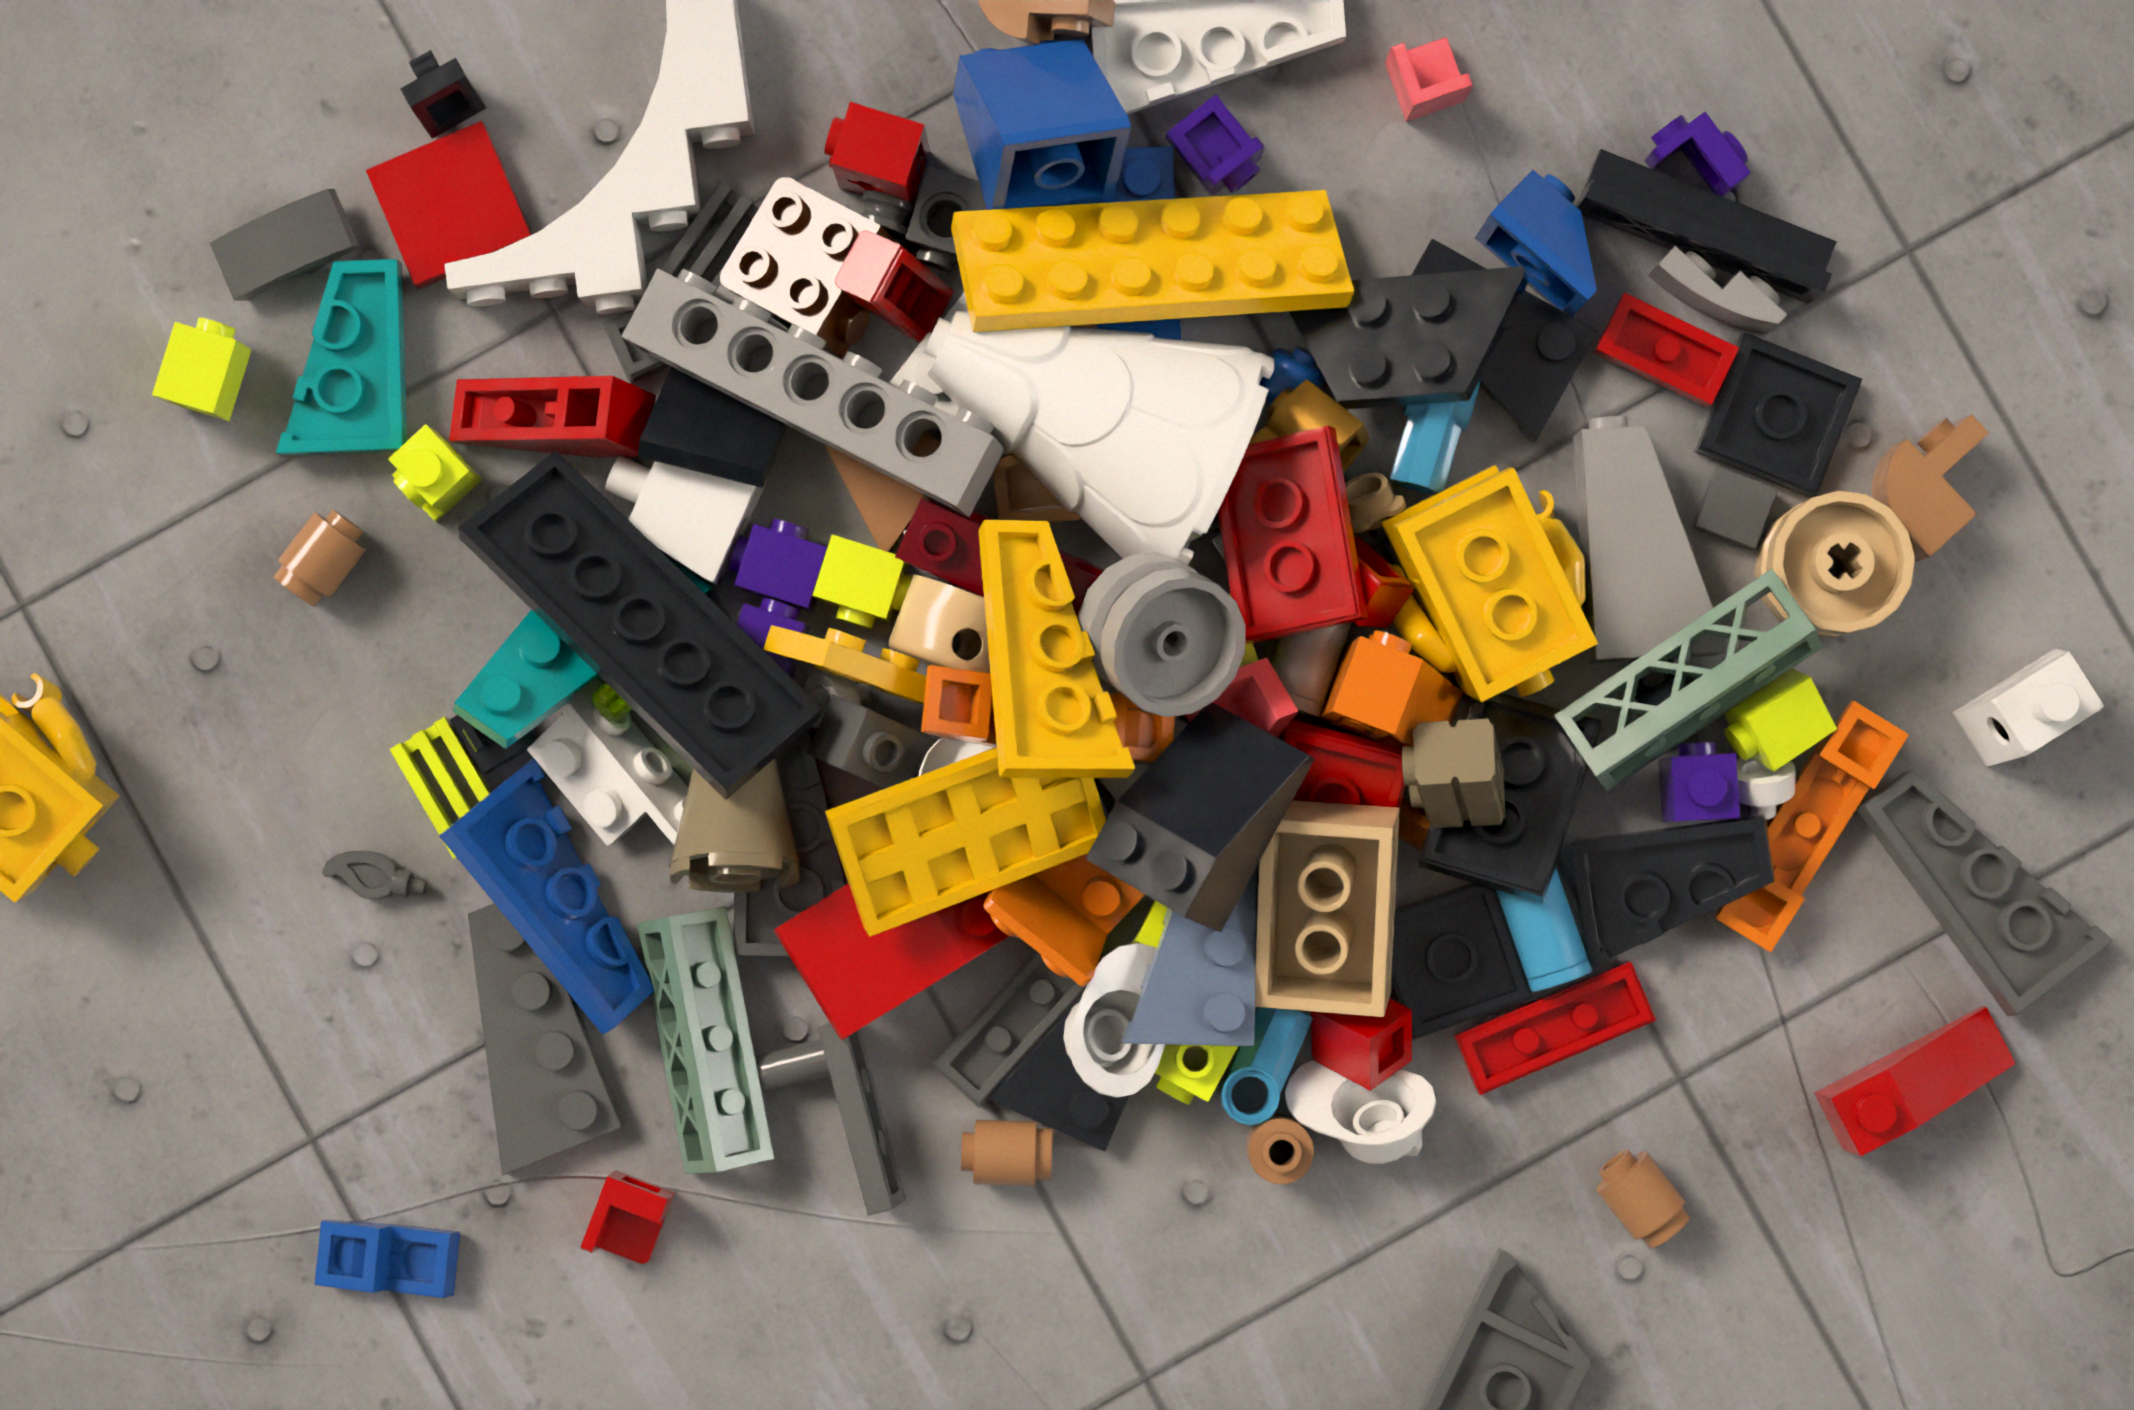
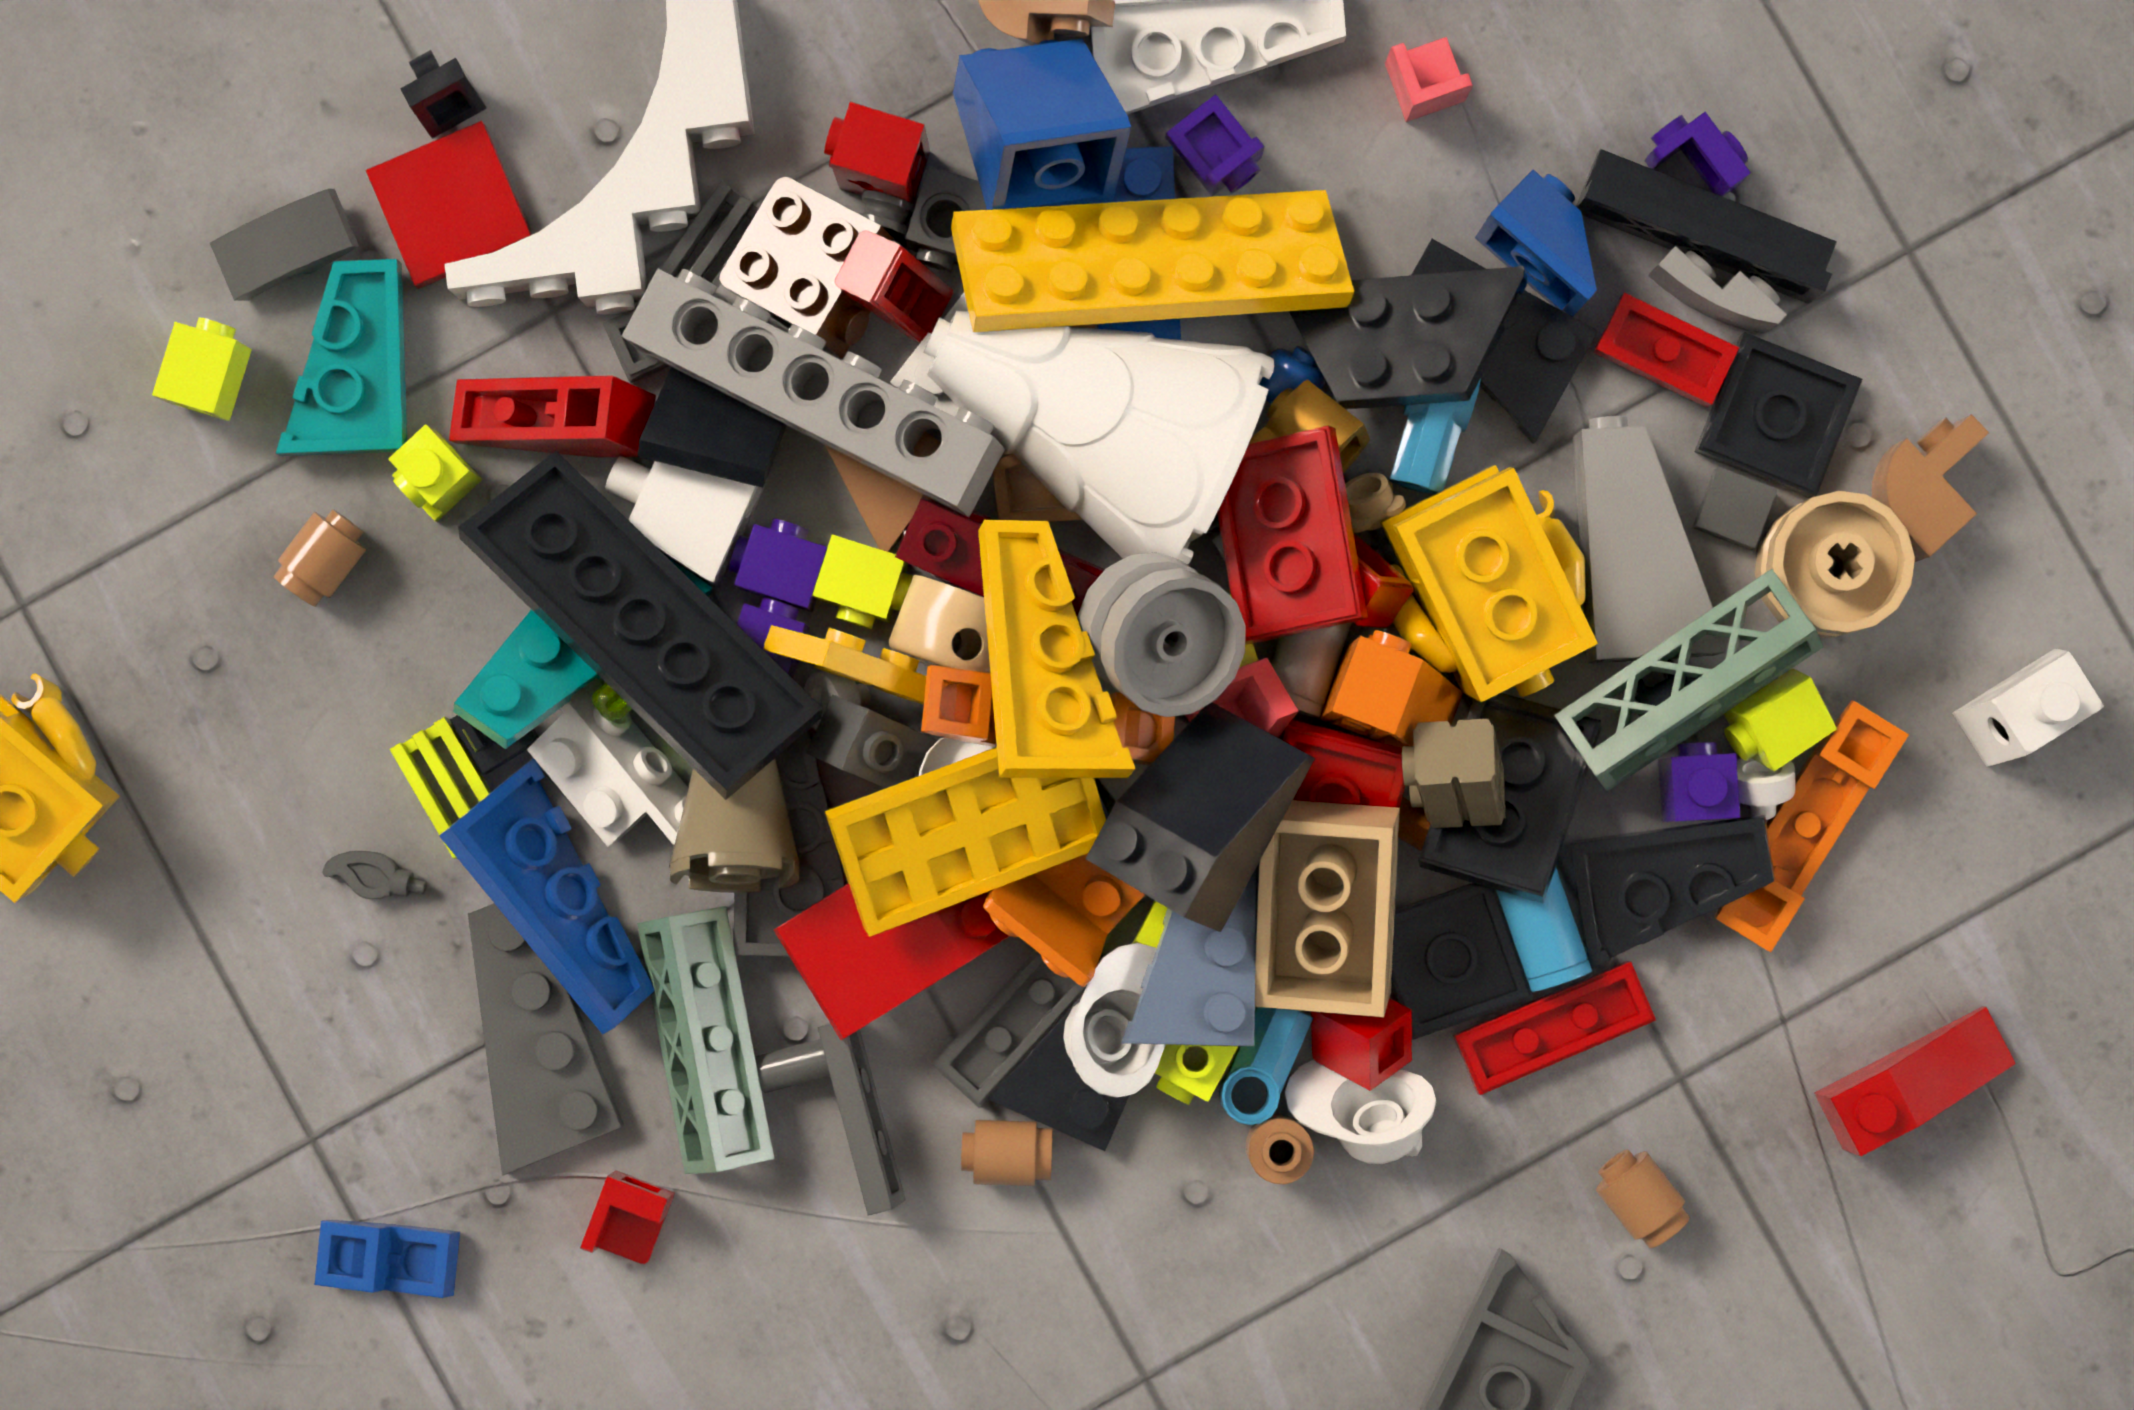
dark grey wing [1856,769,2113,1016] -> none

